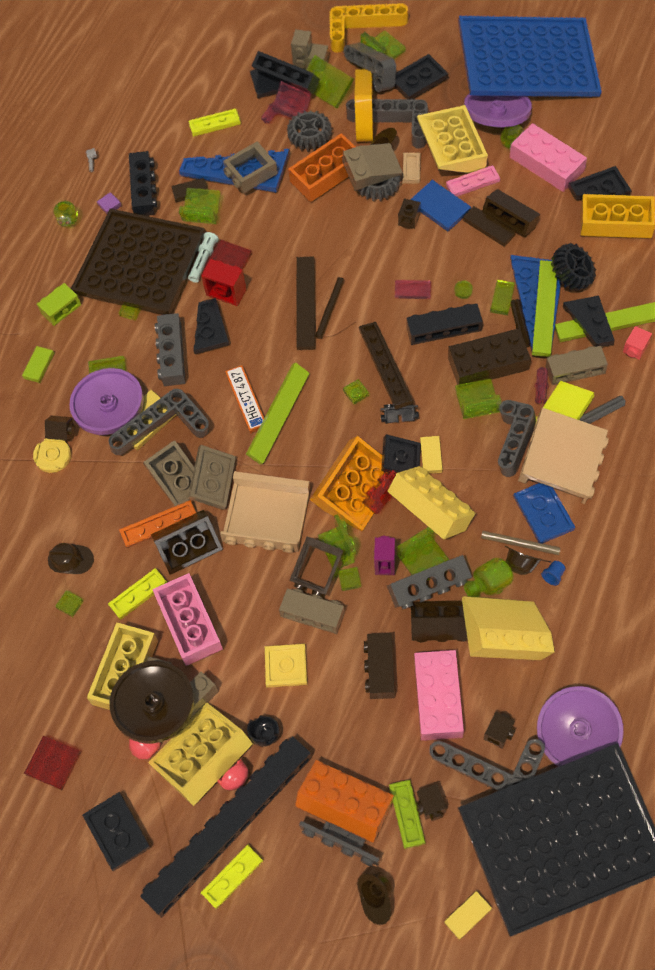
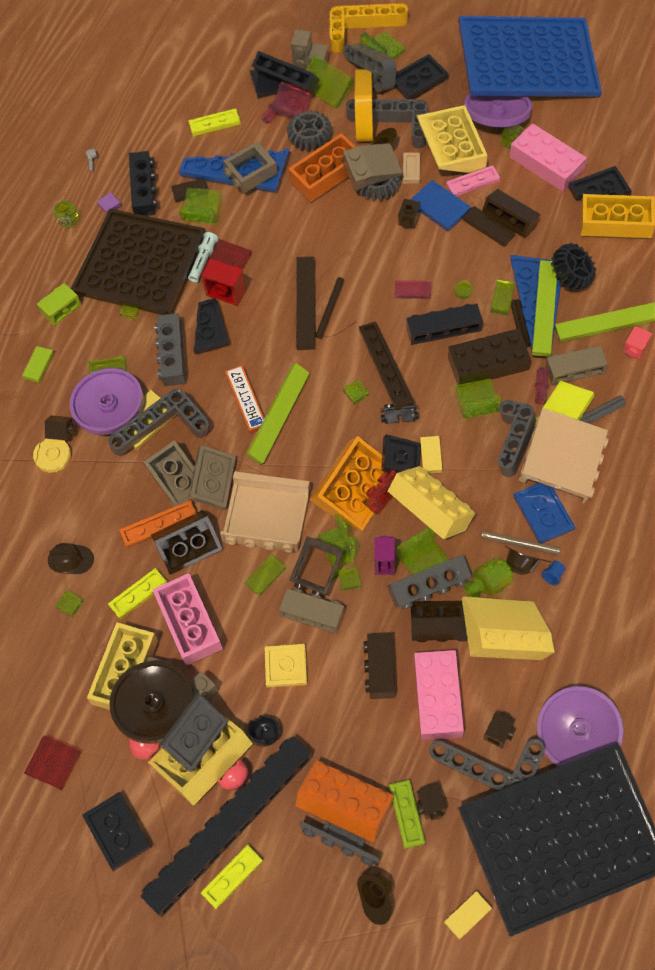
black wing [563,295,615,347] -> none
none -> dark grey tile [159,694,228,772]
none -> clear neon green tile [244,555,286,597]

